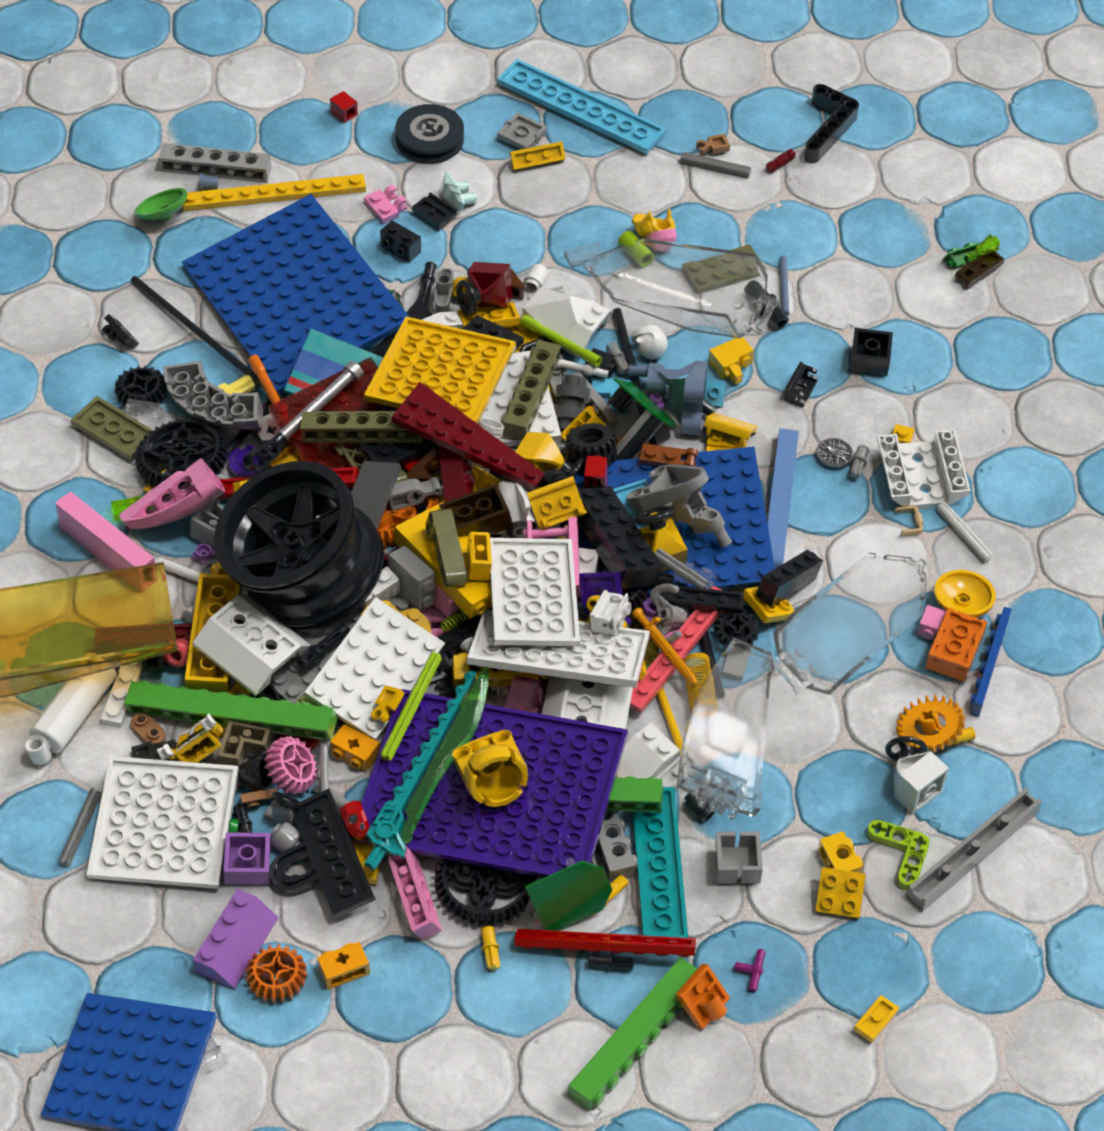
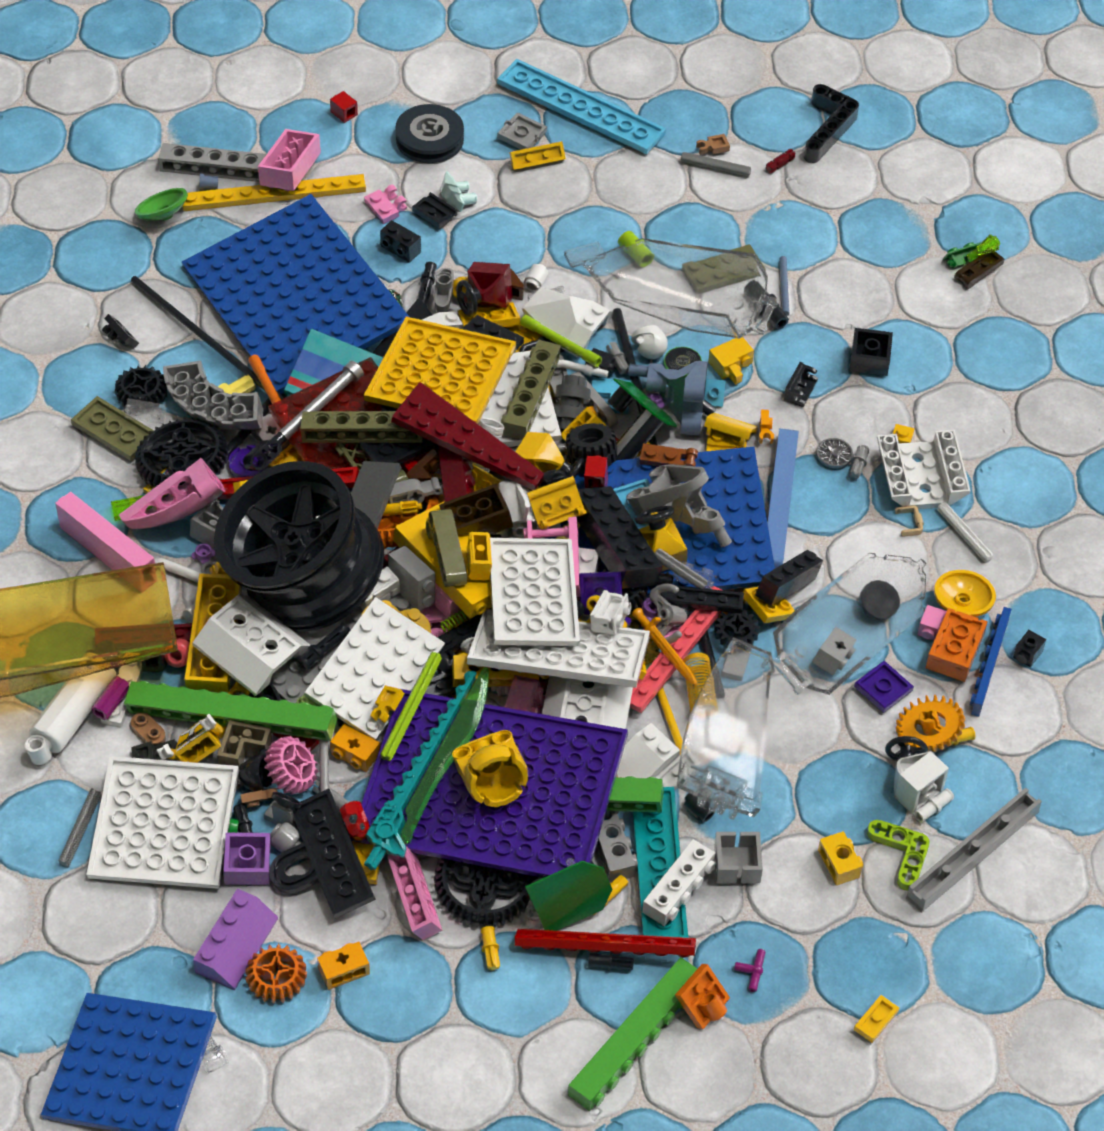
yellow hair [631,209,677,252] -> none
yellow plate [815,867,866,918] -> none
none -> magenta axle [91,676,129,720]
none -> bright pink brick [258,129,321,191]
none -> yellow piece [383,500,422,516]
none -> white brick [642,839,716,926]
none -> black tile [664,347,702,379]
none -> light orange plate [759,409,774,444]
none -> light grey brick [812,627,857,675]
none -> dark purple plate [854,661,914,713]
none -> black tile [859,580,900,621]
none -> white pin [914,788,954,823]
none -> black brick [1013,629,1047,667]

